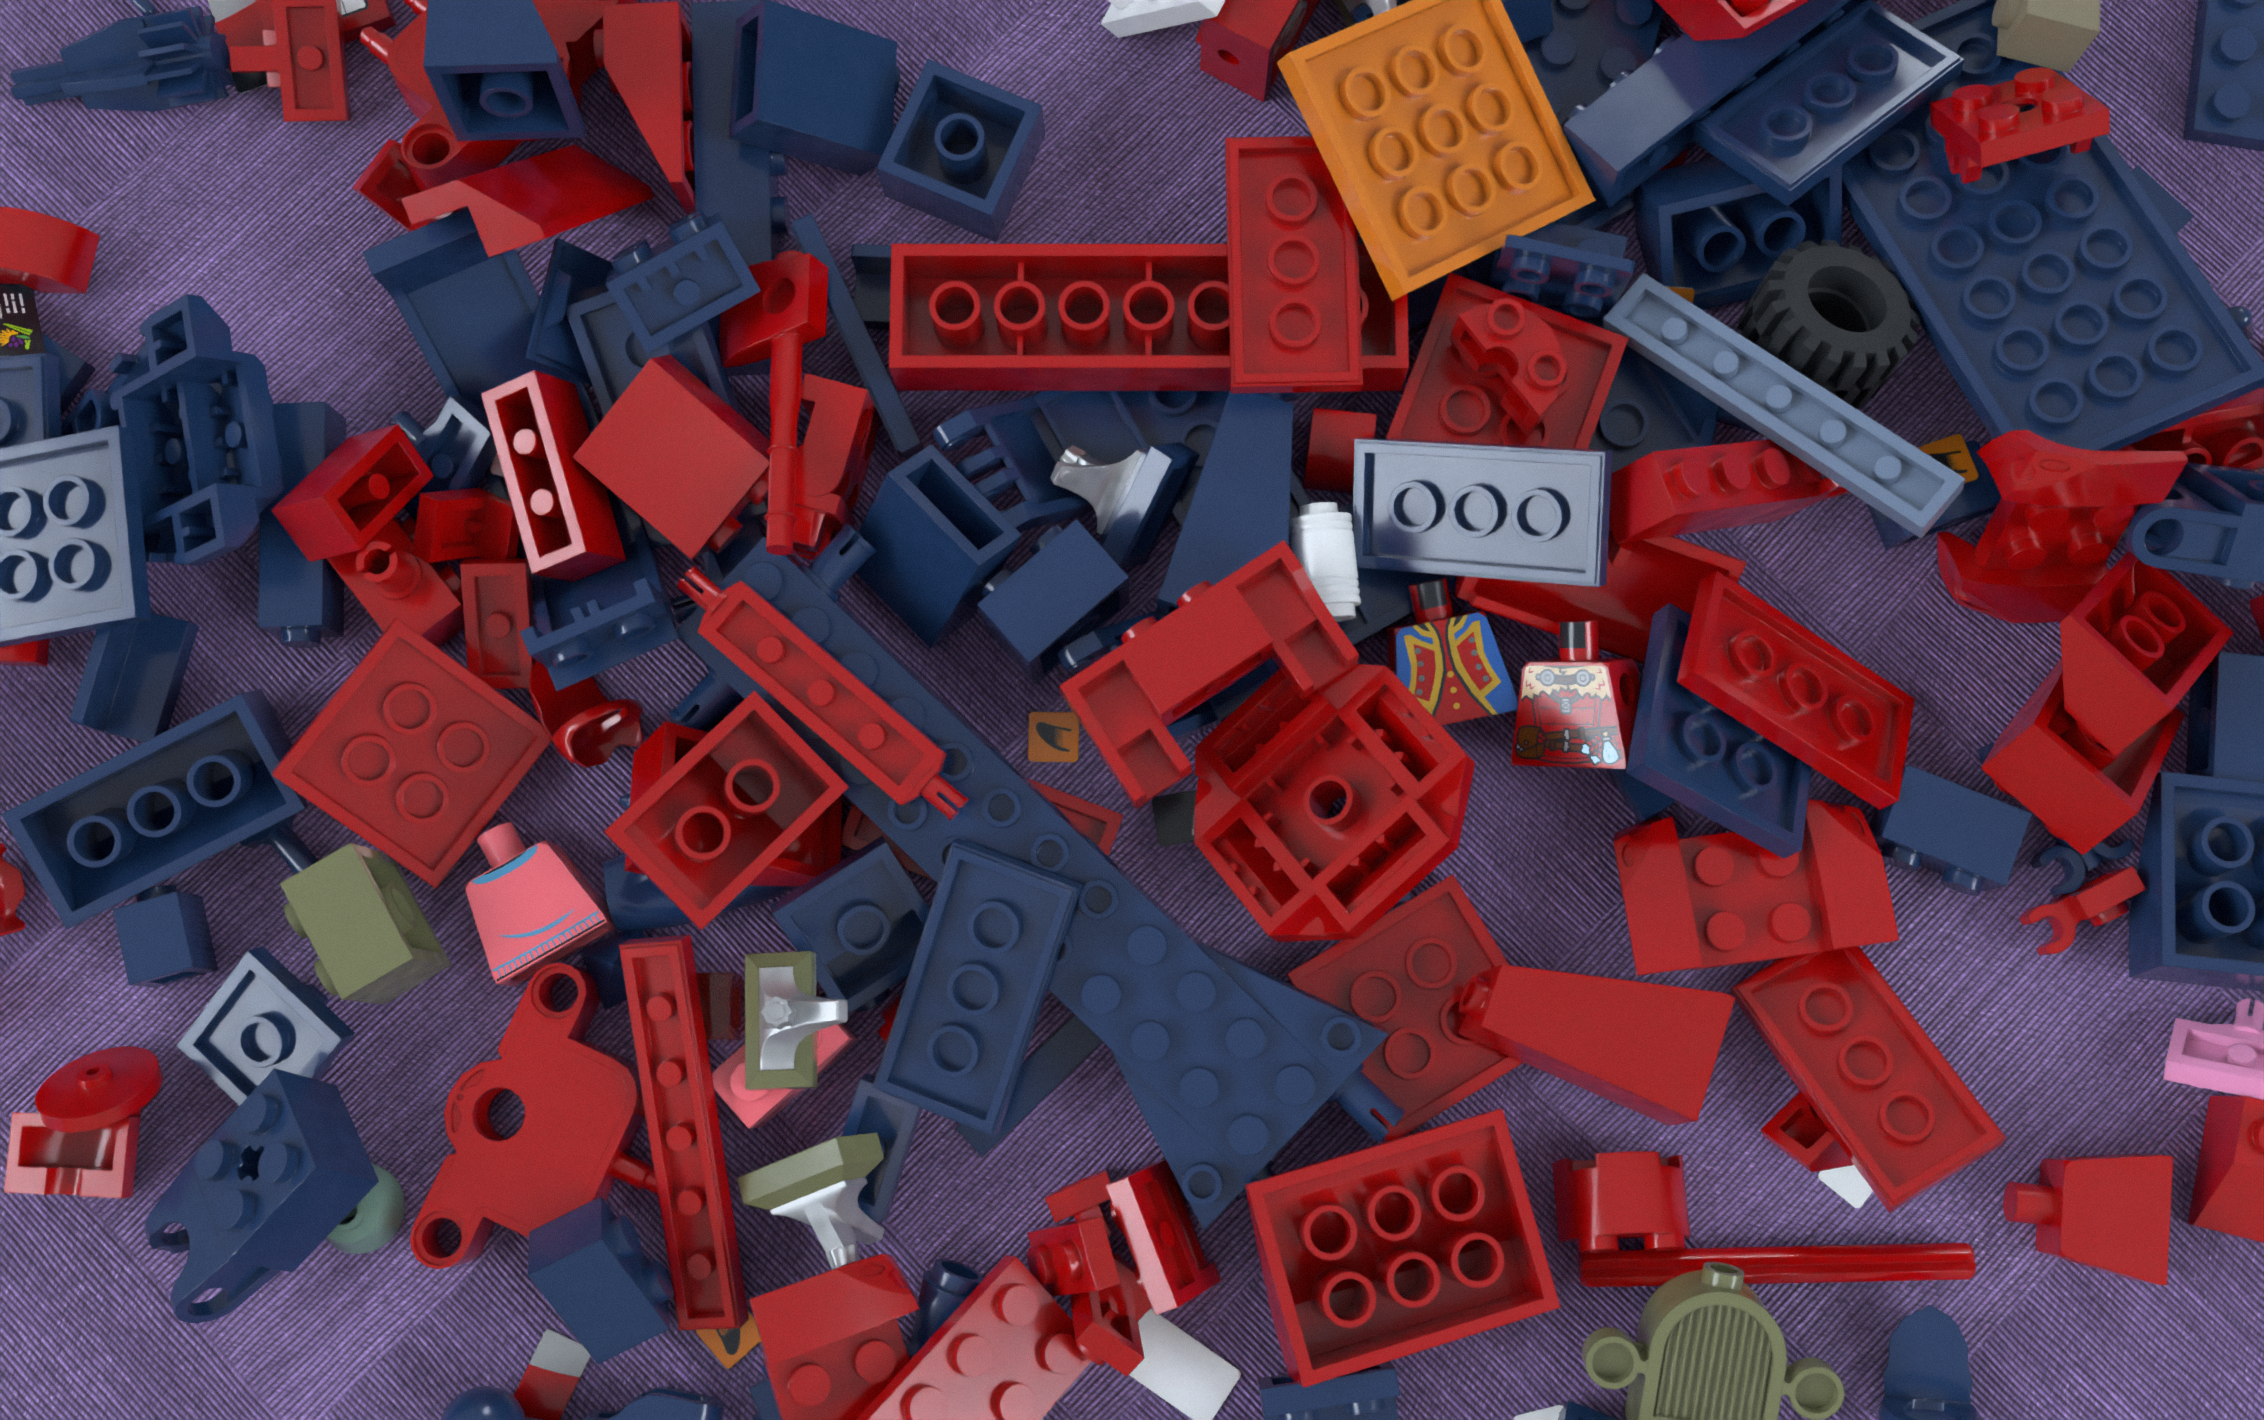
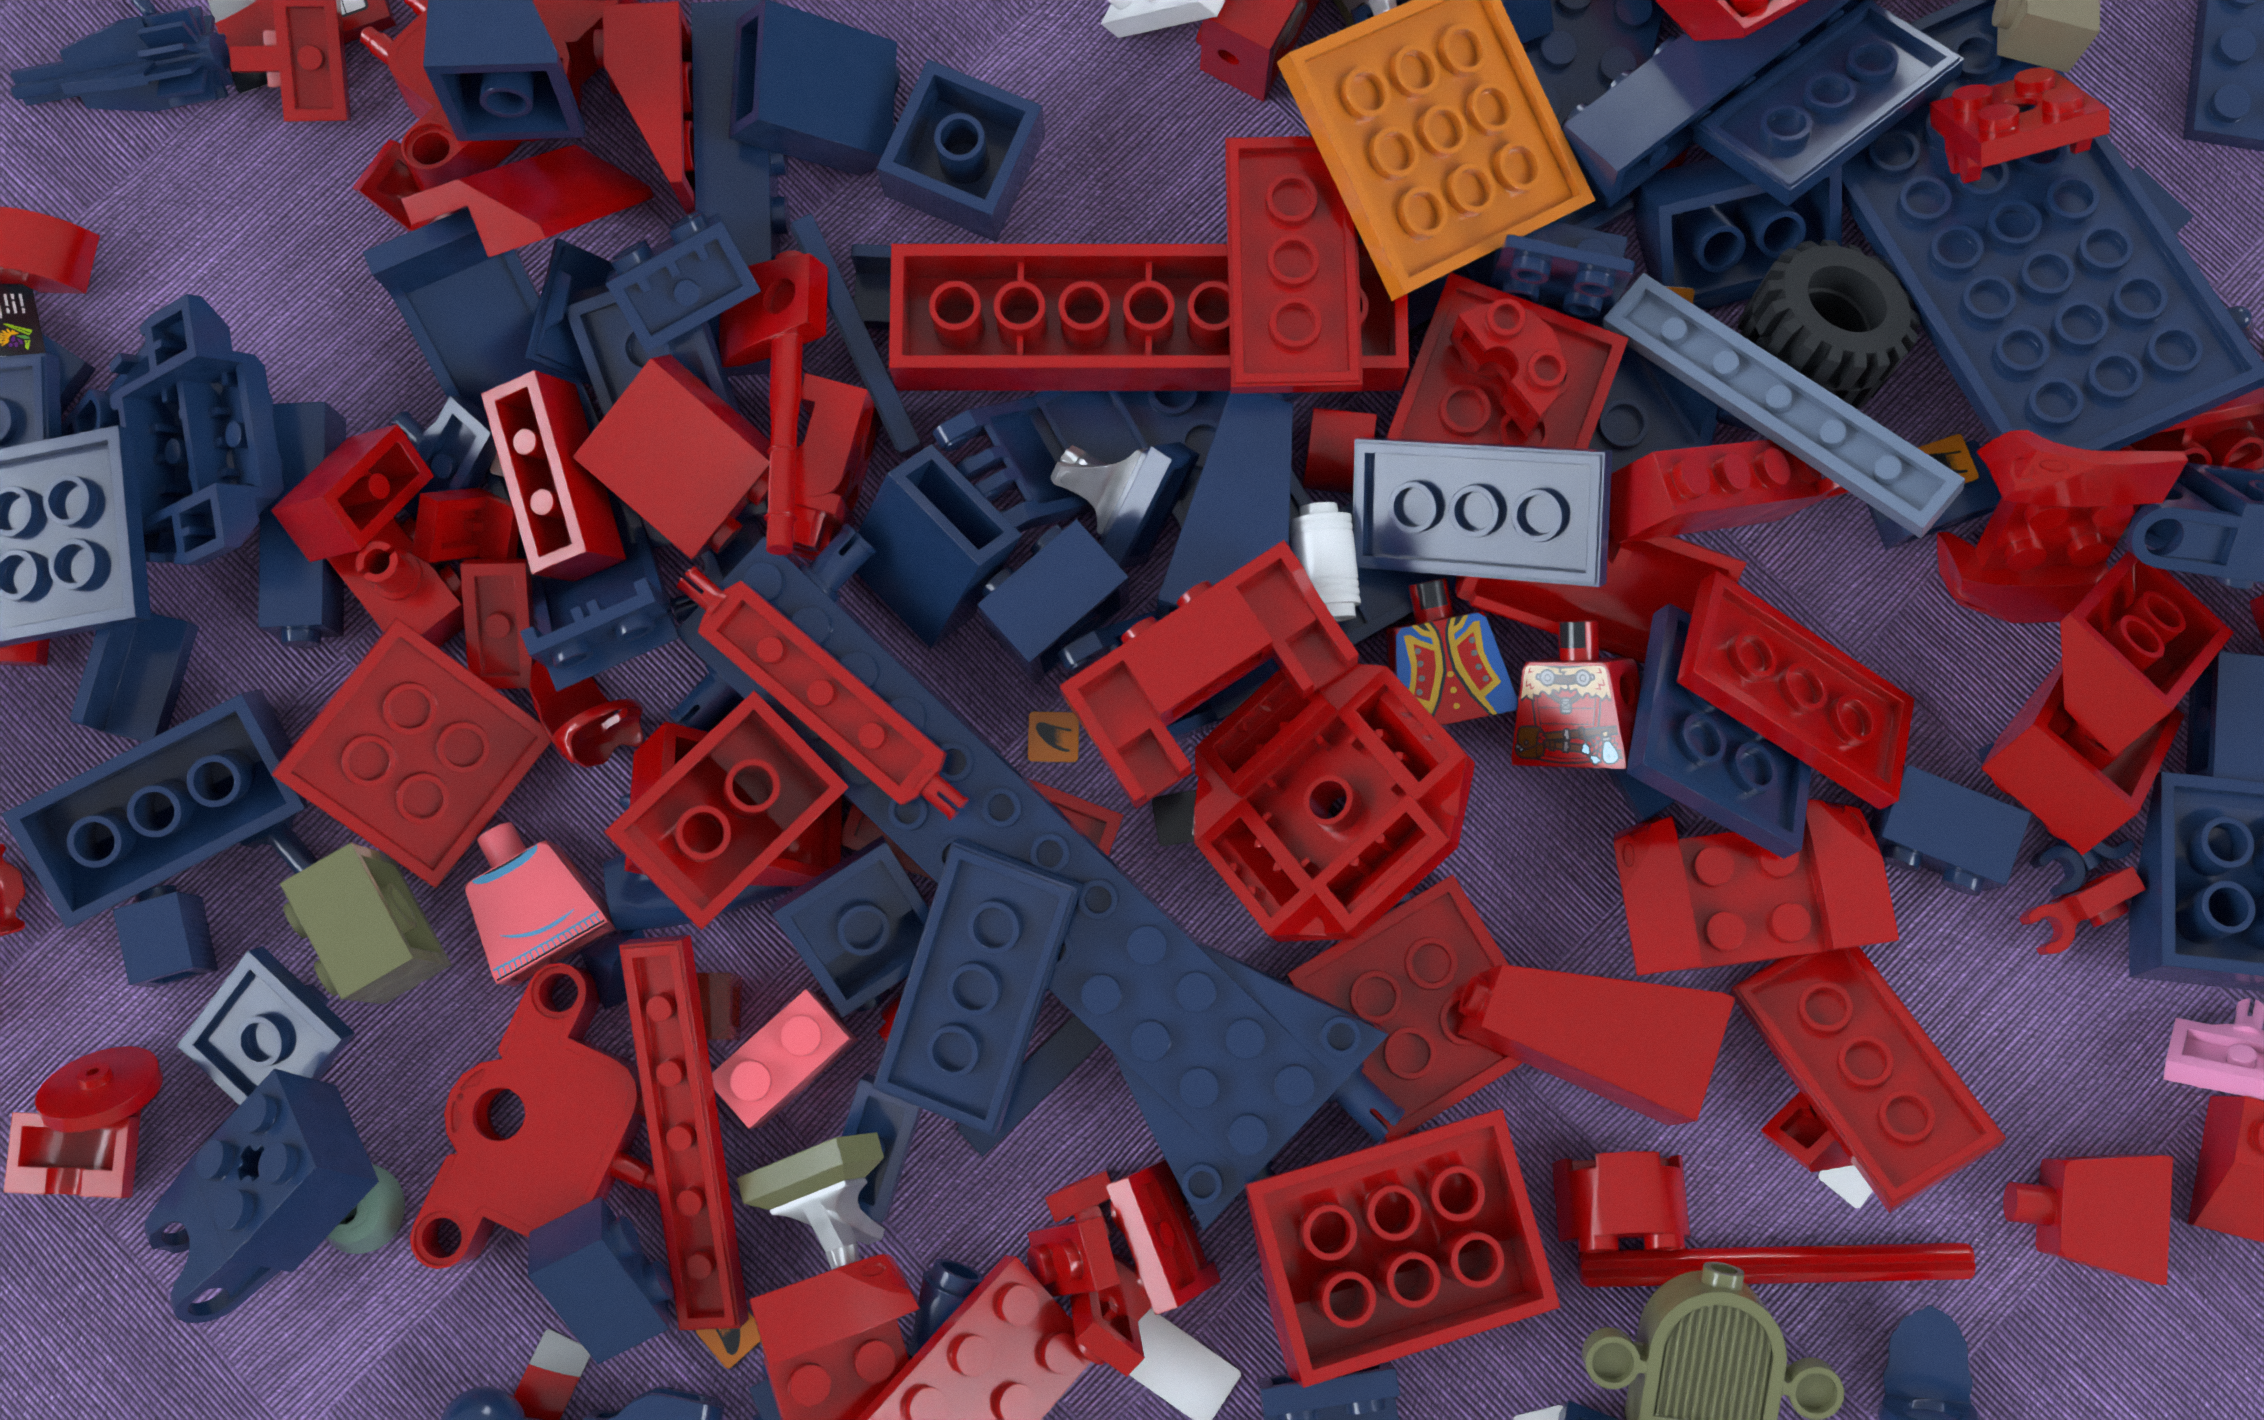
piece [745,951,848,1091] -> none

